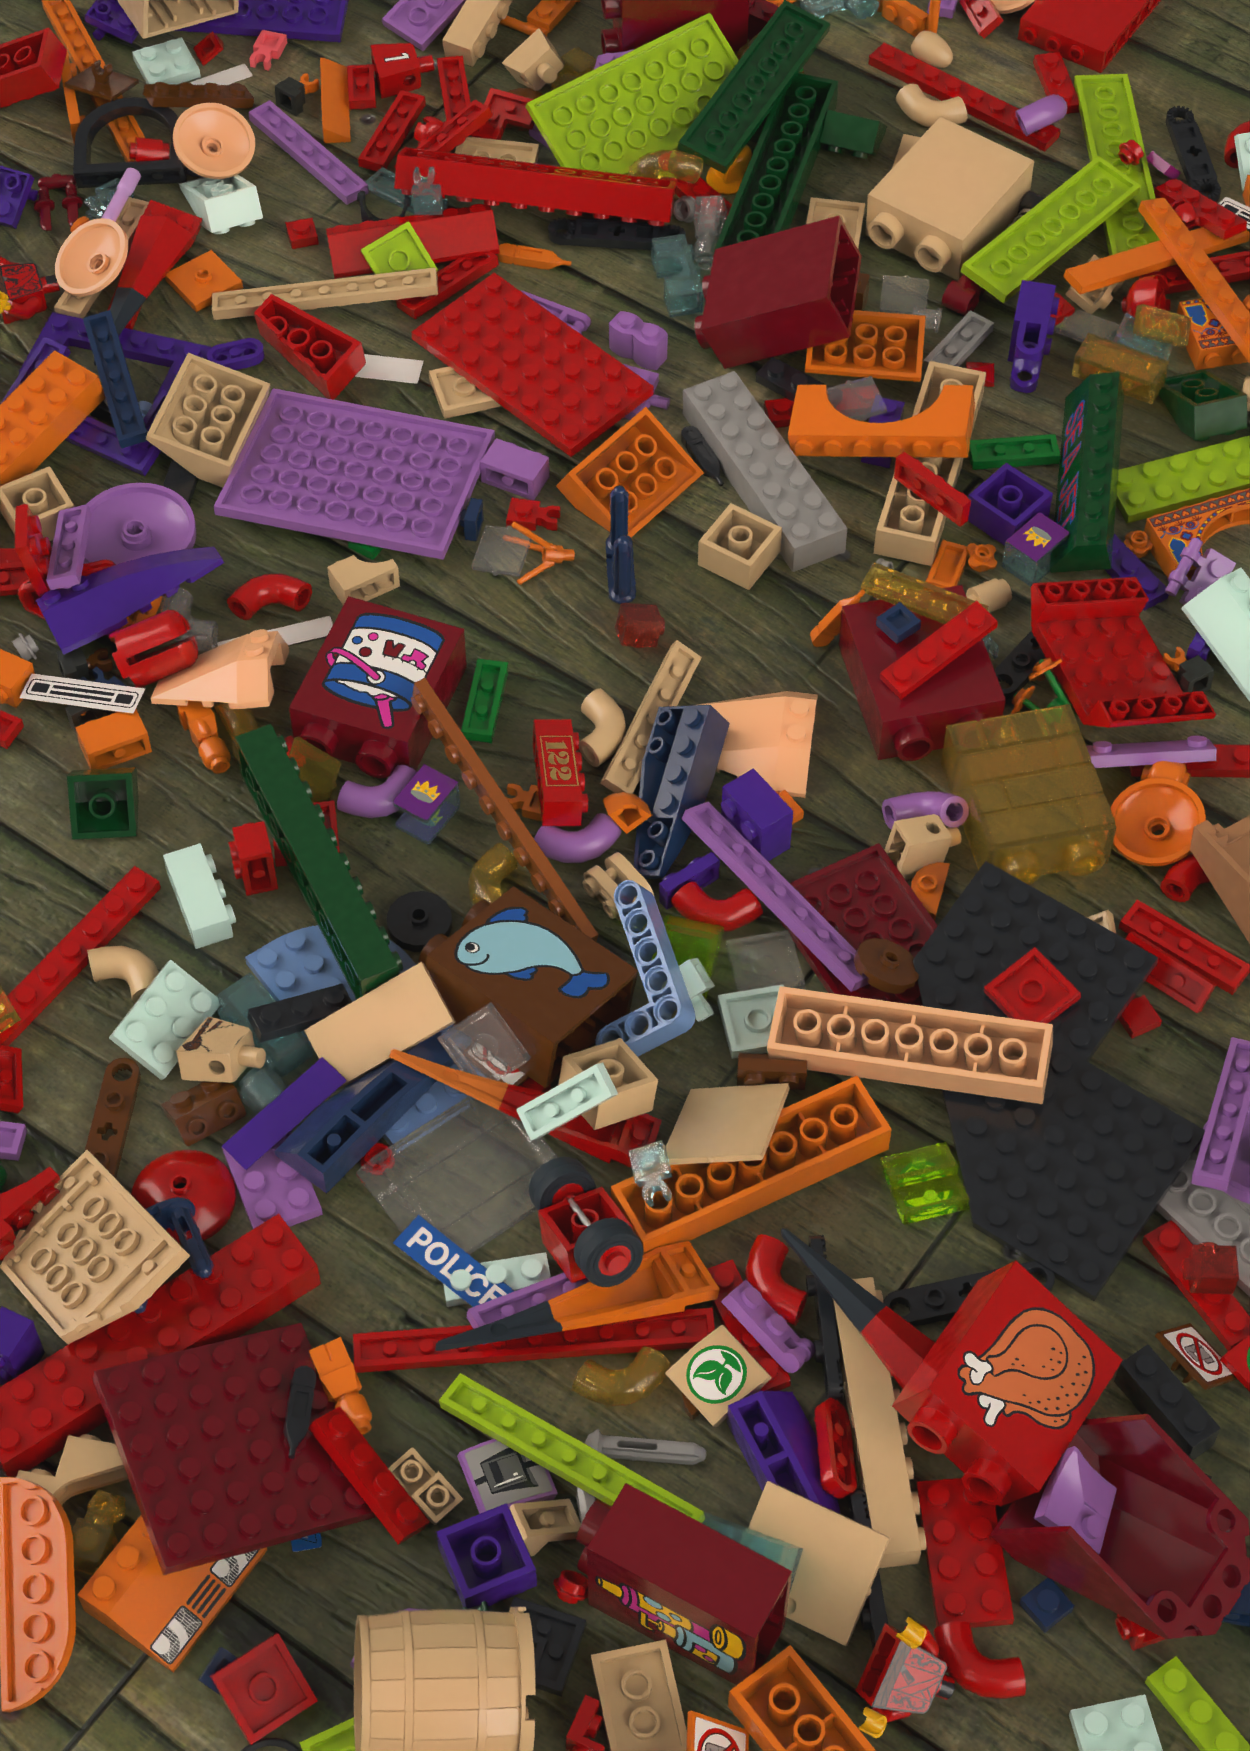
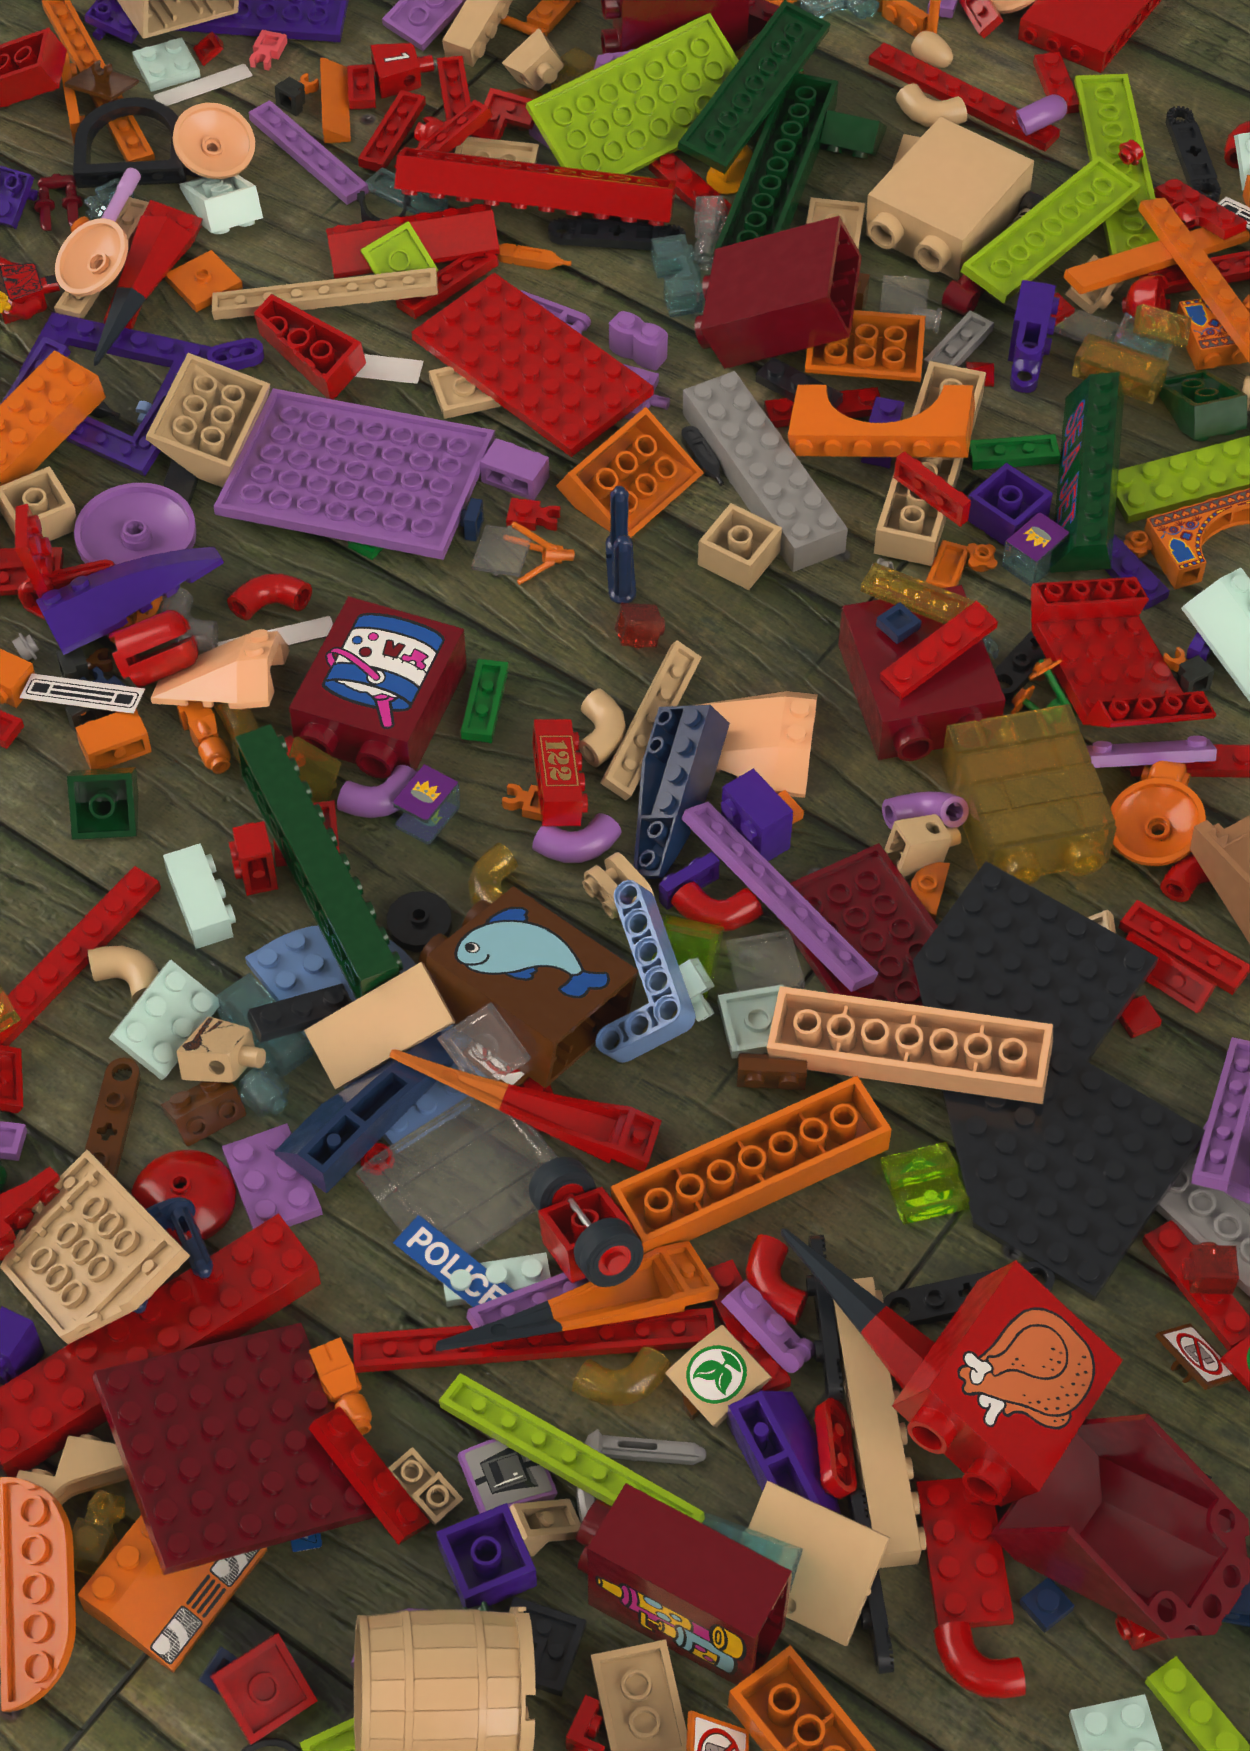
medium lavender plate [46,504,92,590] -> none
dark blue plate [83,310,148,449] -> none
red brick [129,137,170,162] -> none
reddish brown plate [143,82,254,108] -> none
dark purple sticker [222,1057,347,1170] -> none
black piece [283,1366,316,1459] -> none
red plate [285,218,319,249] -> none
tan arch [327,555,400,605] -> none
clear light blue plate [411,167,444,215] -> none
dark orange plate [411,678,599,942] -> none
light aqua plate [516,1062,618,1141] -> none
red plate [553,1570,588,1604] -> none
tan brick [558,1038,658,1130] -> none
orange brick [603,792,652,834] -> none
clear light blue plate [628,1140,672,1207] -> none
clear yellow cylinder [629,150,703,184] -> none
tan piece [660,1083,790,1165] -> none
light grey plate [673,196,698,223] -> none
orange piece [810,589,866,647] -> none
clear piece [827,376,887,421] -> none
reddish brown plate [854,938,919,994] -> none
torso [855,1617,955,1738] -> none
tan brick [966,578,1012,613] -> none
red tile [984,947,1081,1023] -> none
medium lavender plate [1034,1446,1117,1554] -> none
black brick [1114,1344,1221,1460] -> none
magenta tile [1147,150,1181,179] -> none
medium lavender plate [1165,538,1236,605] -> none

